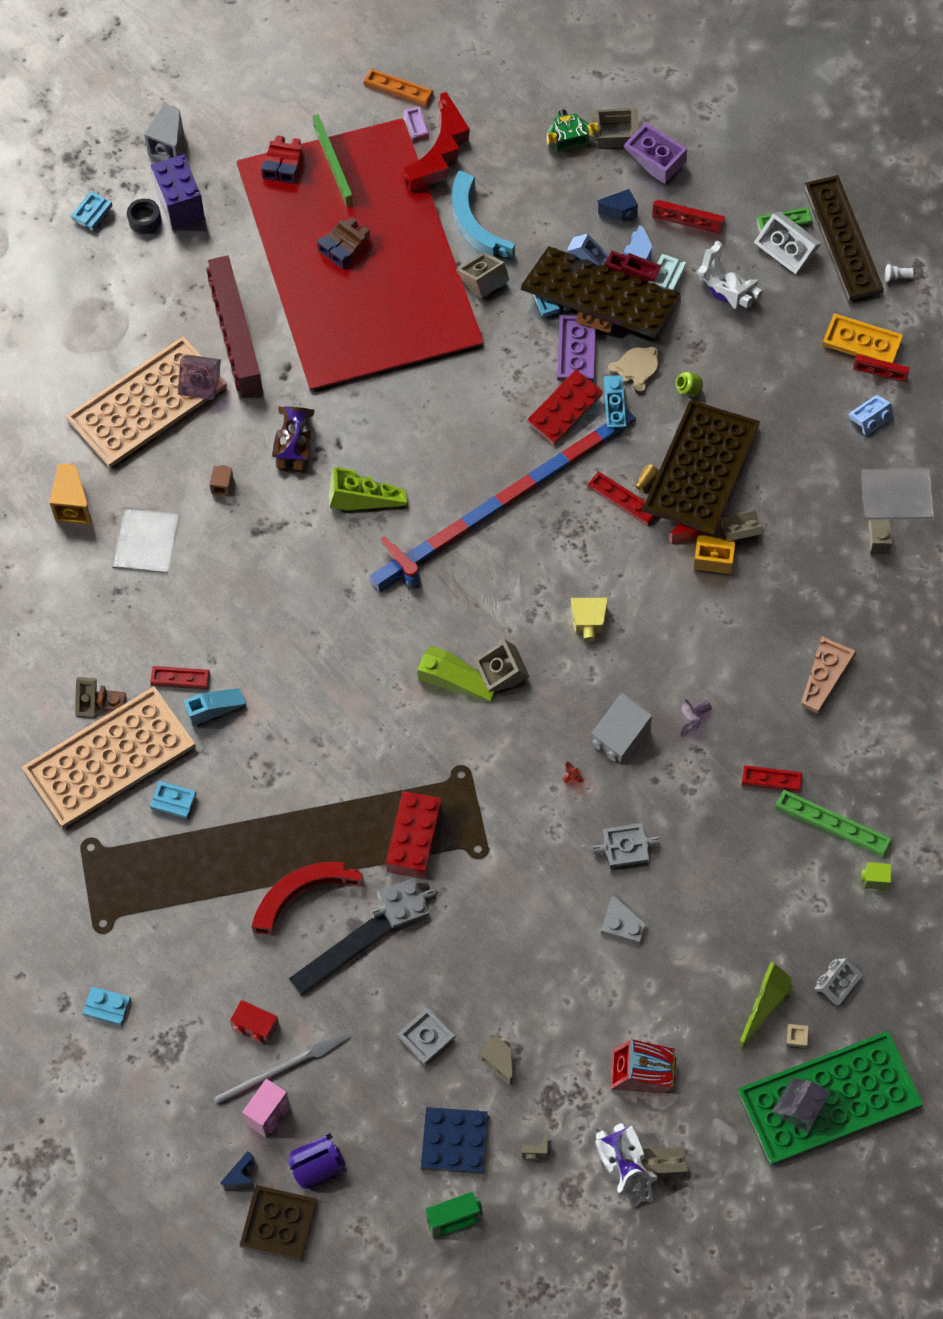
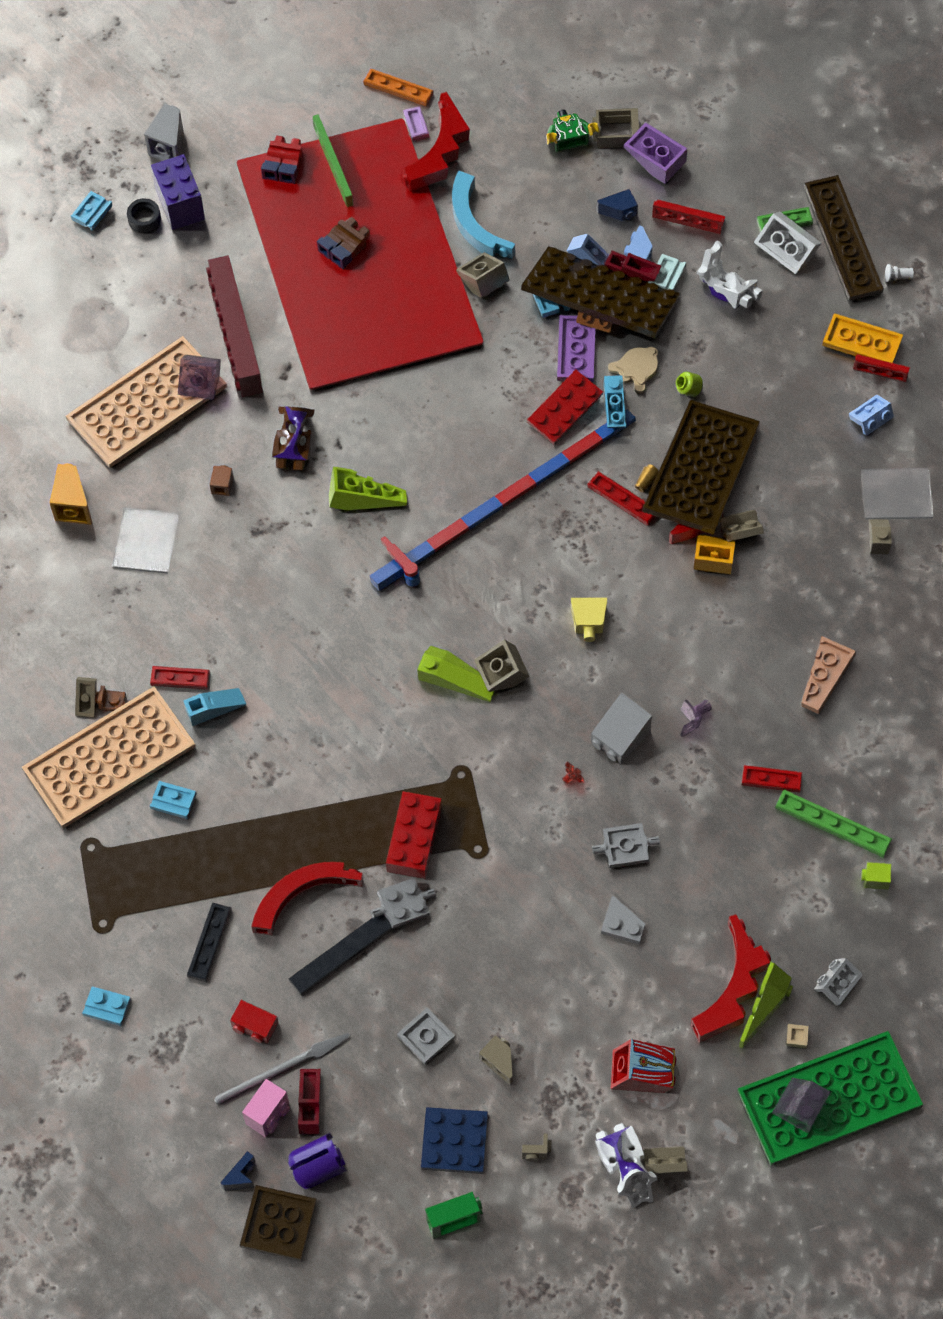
none -> black tile [187,902,232,982]
none -> dark red slope [298,1069,321,1134]
none -> red arch [691,914,771,1043]

